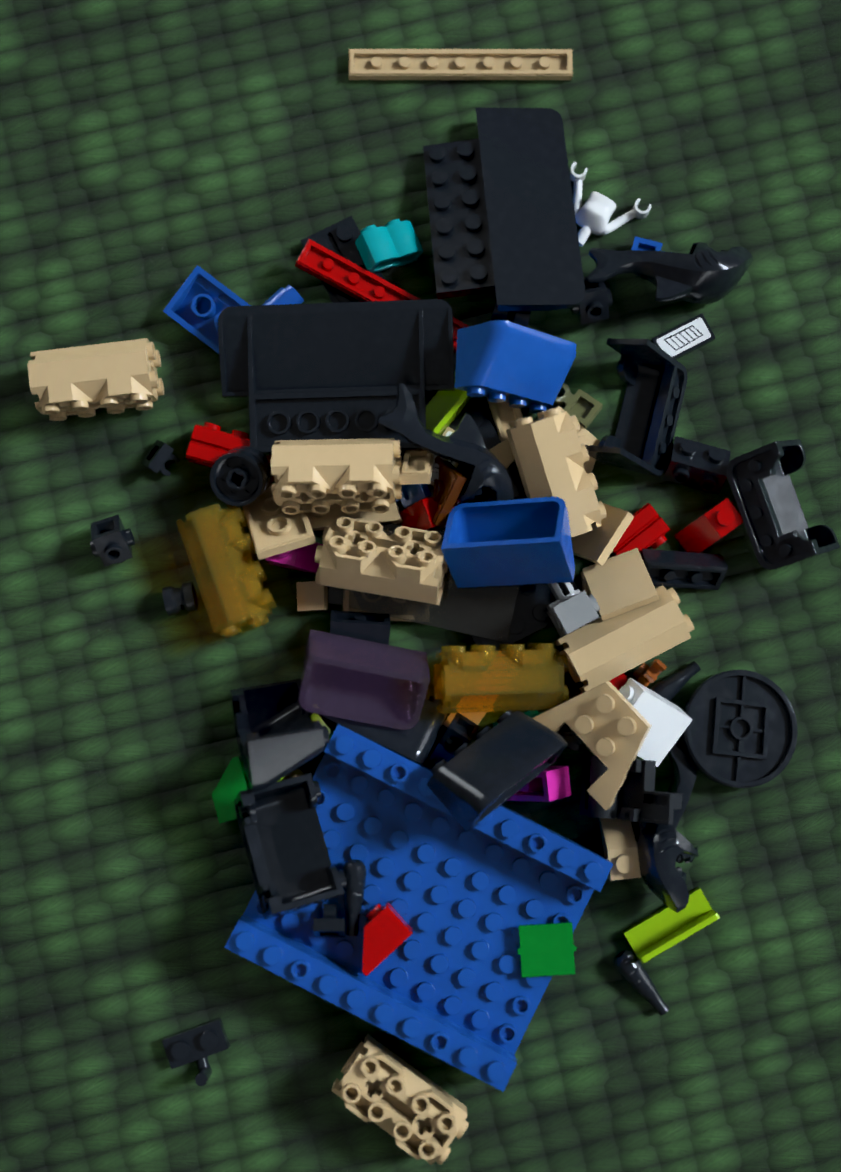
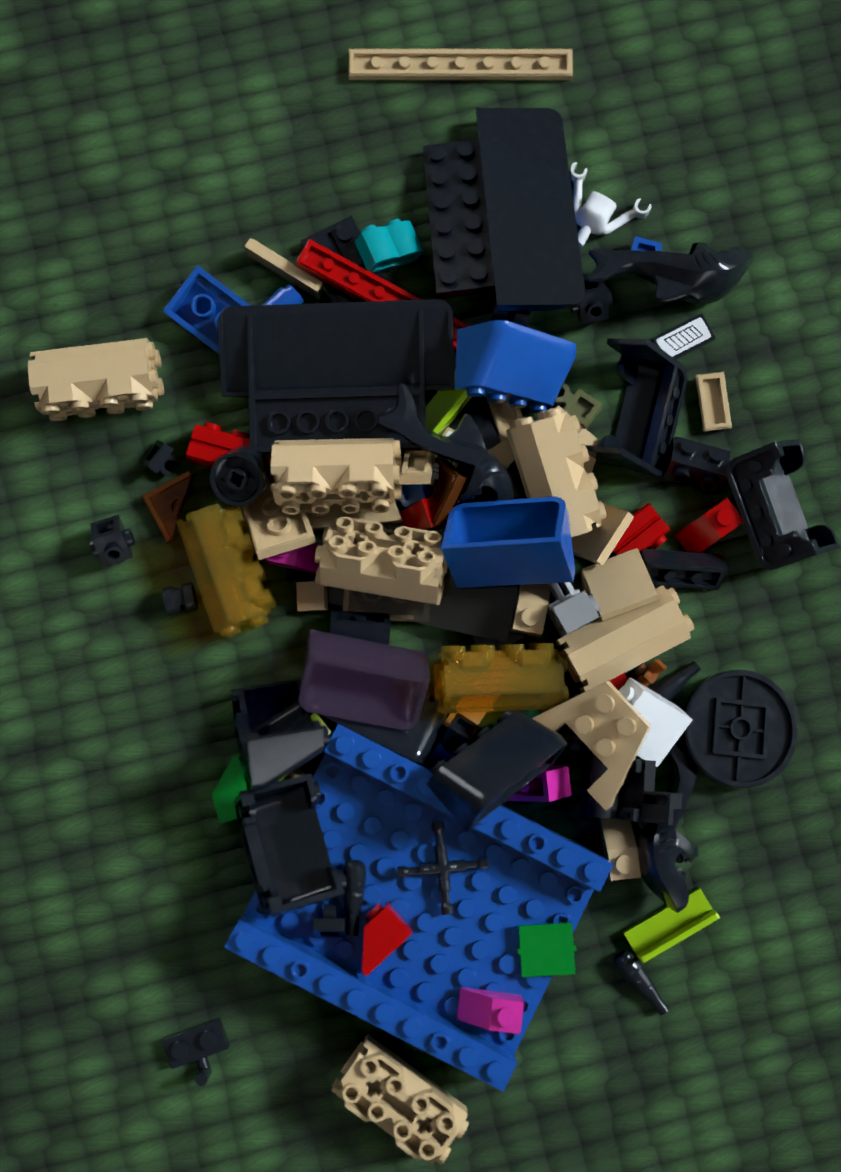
none -> reddish brown tile [142,470,192,543]
none -> tan tile [244,238,324,300]
none -> black piece [397,821,488,915]
none -> dark pink slope [457,987,524,1034]
none -> tan slope [511,583,550,637]
none -> tan tile [695,372,732,432]

